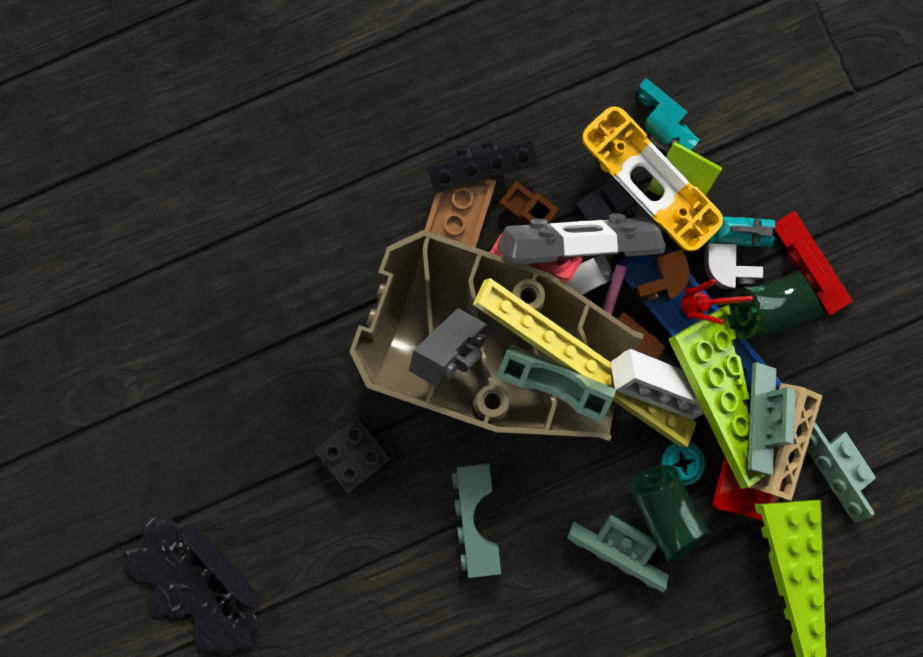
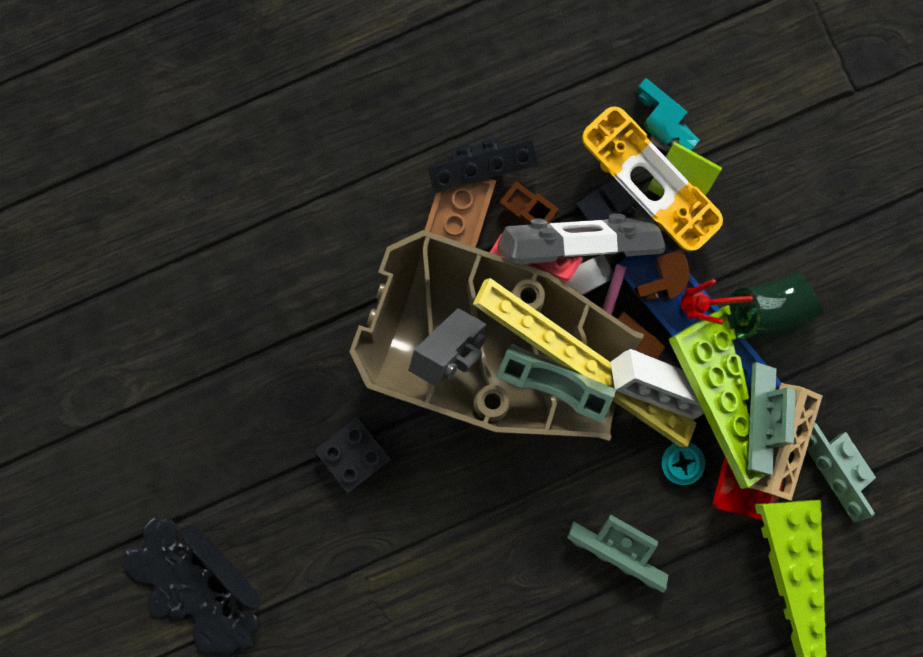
sand green arch [452,463,501,578] -> none
clear green brick [629,465,712,562] -> none
teal plate [704,216,775,248] -> none
white brick [704,243,763,290] -> none
red bracket [774,211,853,316] -> none

